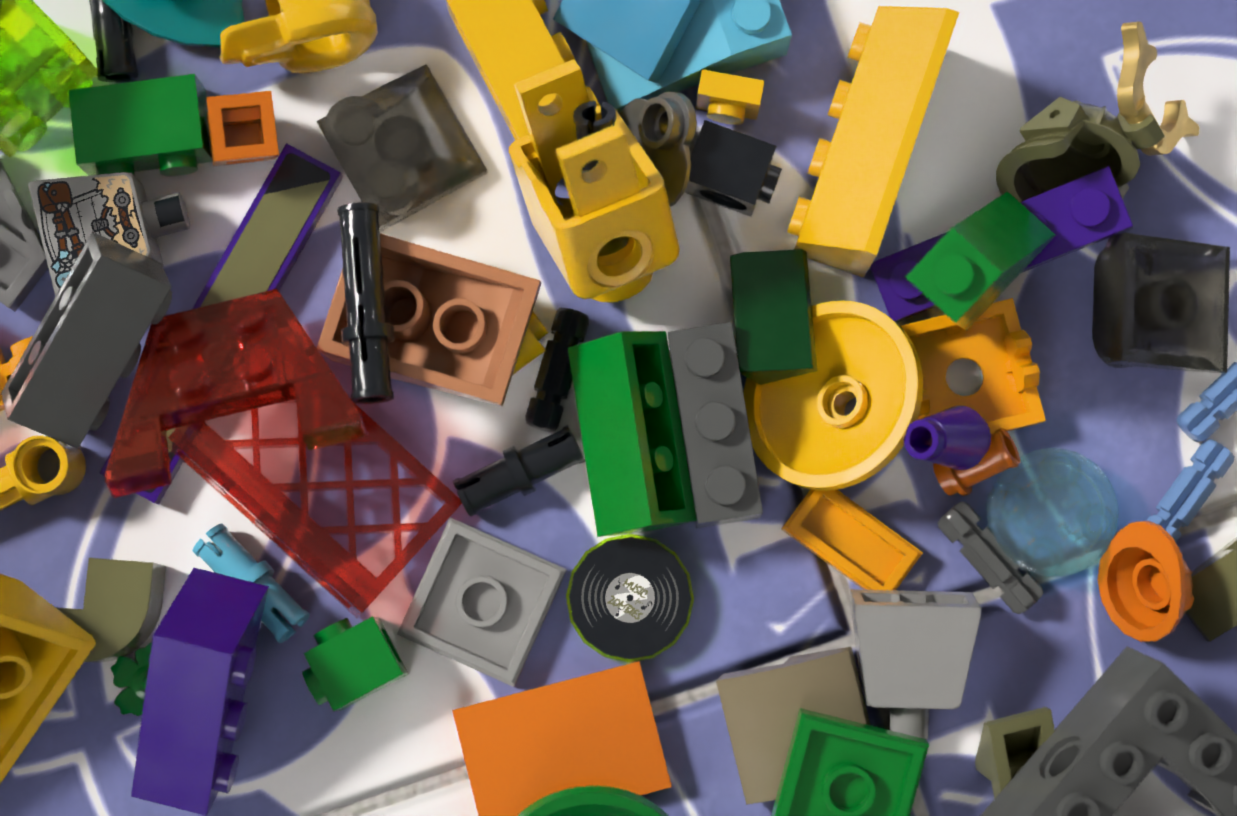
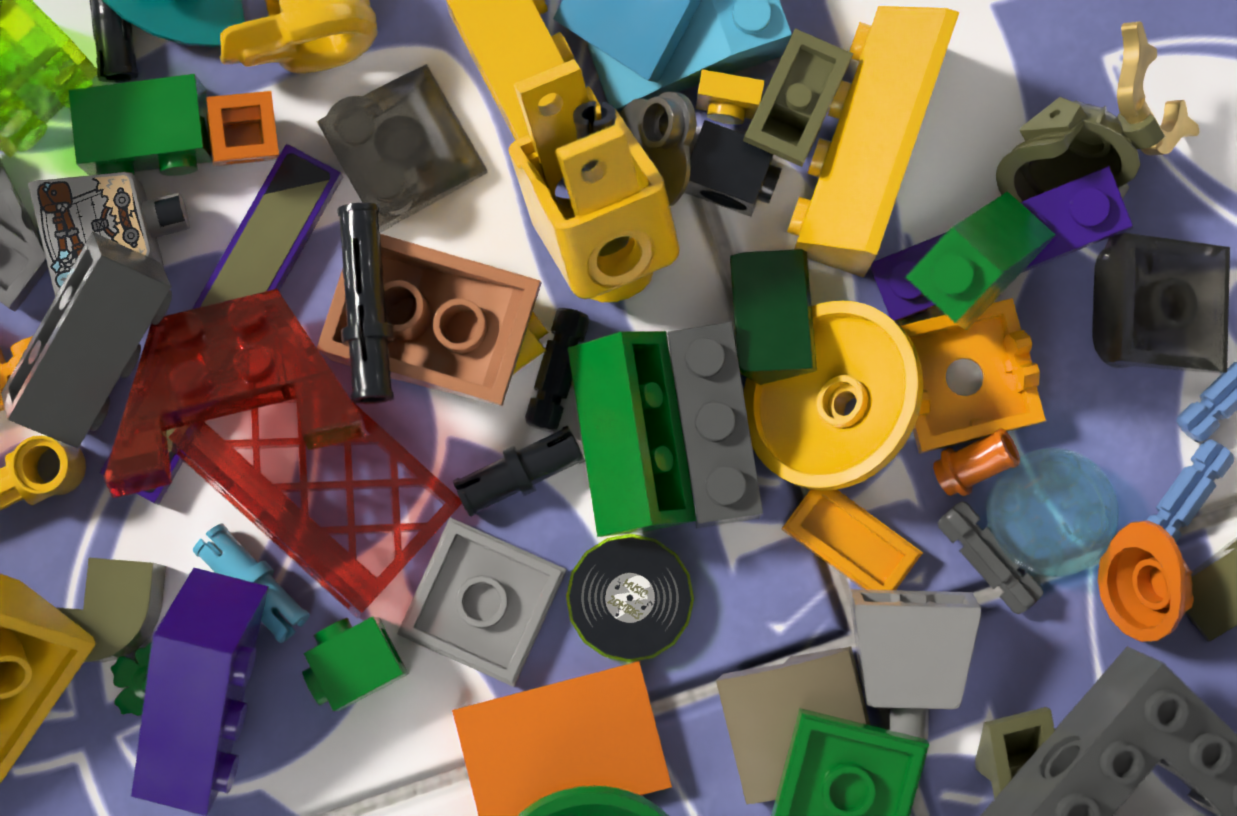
dark purple cone [904,405,991,470] -> none
none -> olive slope [743,28,853,167]

